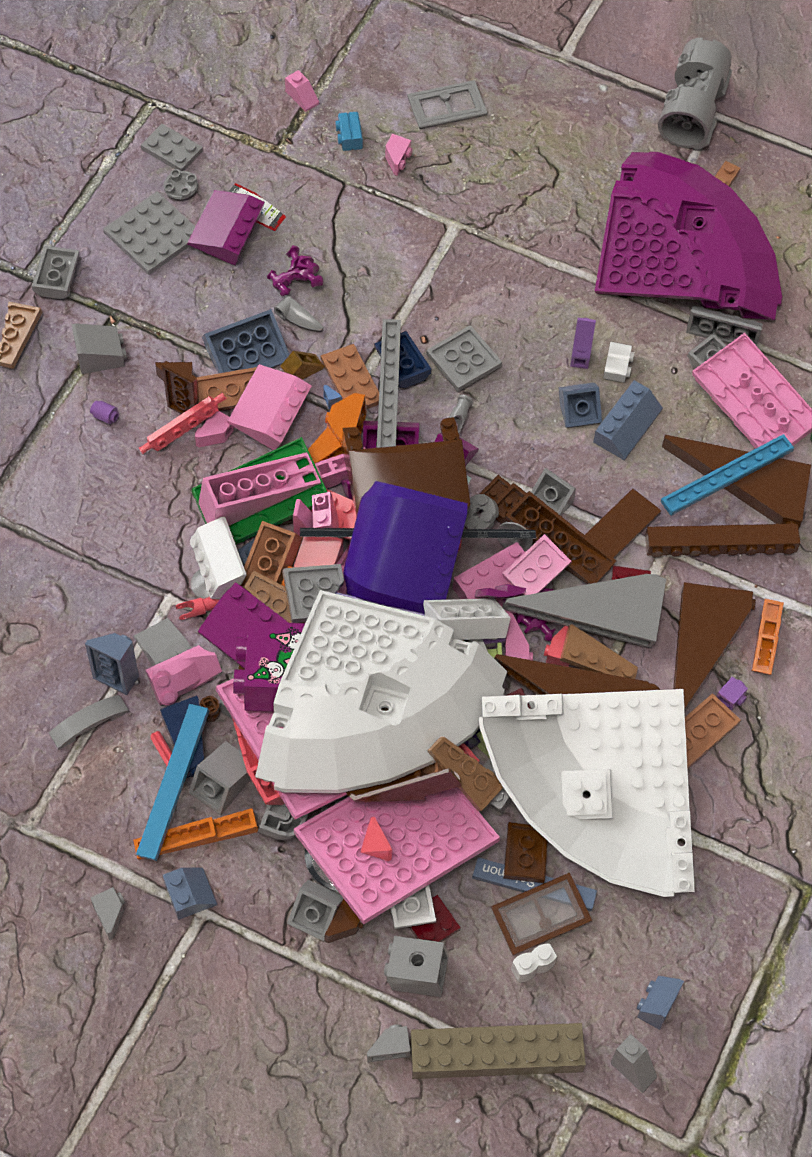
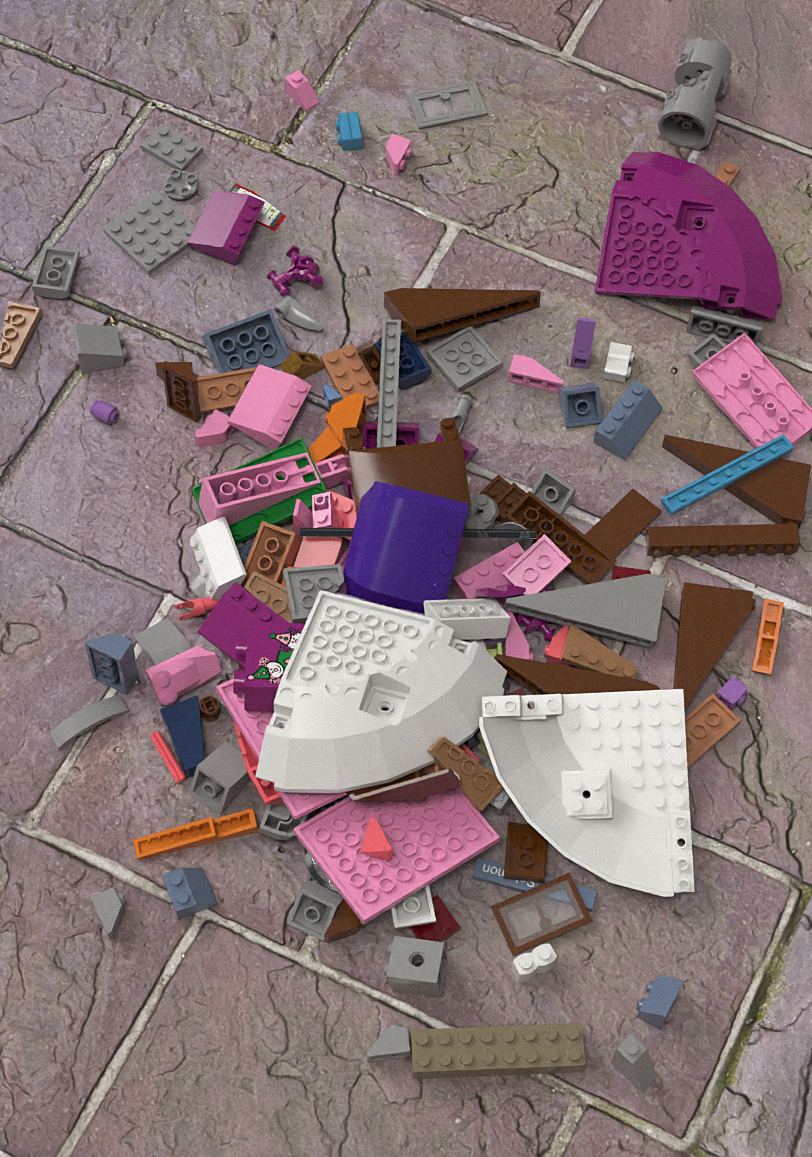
dark azure tile [136,704,209,861] -> none
coral plate [139,392,227,454] -> none
none -> reddish brown slope [356,339,381,384]
none -> reddish brown slope [384,288,541,343]
none -> bright pink slope [508,354,563,393]

